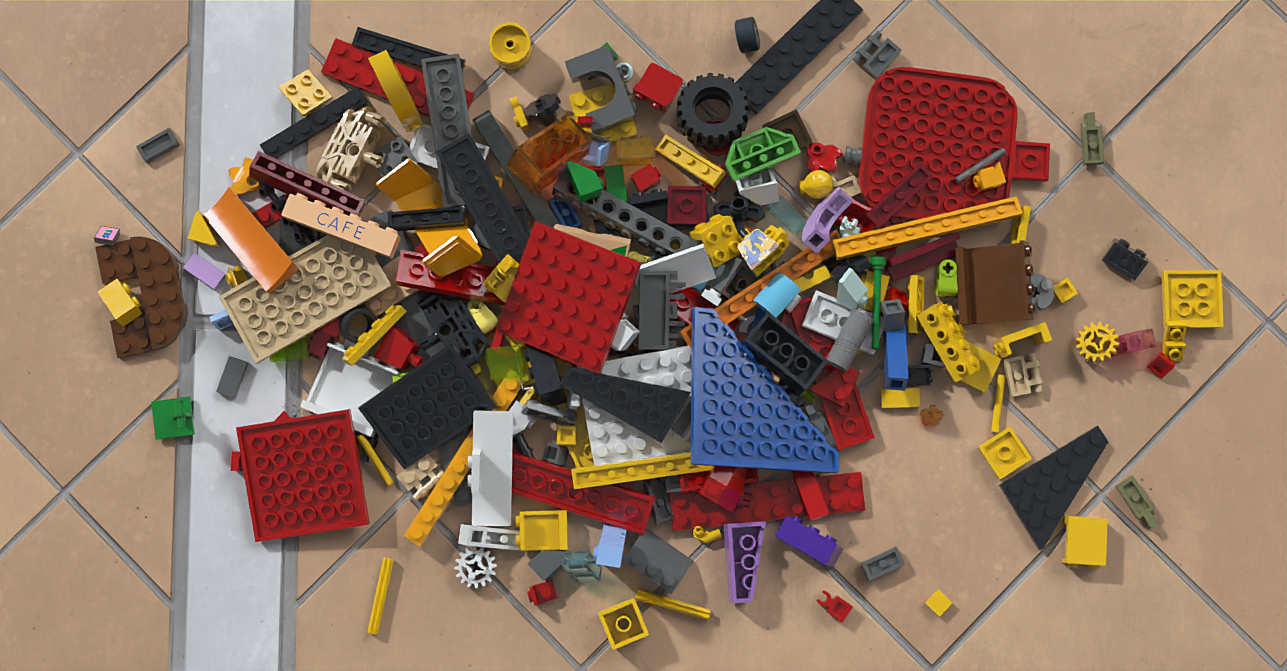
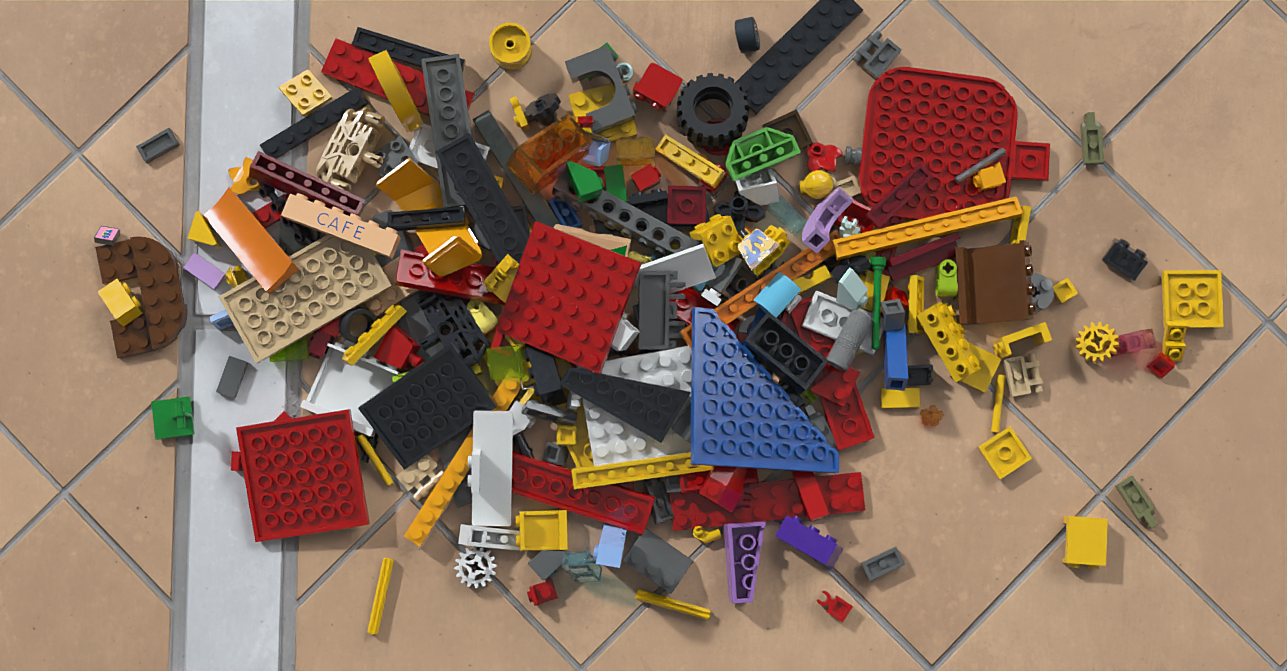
yellow brick [598,597,649,650] -> none
dark grey panel [920,343,946,369] -> none
yellow tile [924,589,952,617] -> none
black wing [999,426,1108,550] -> none

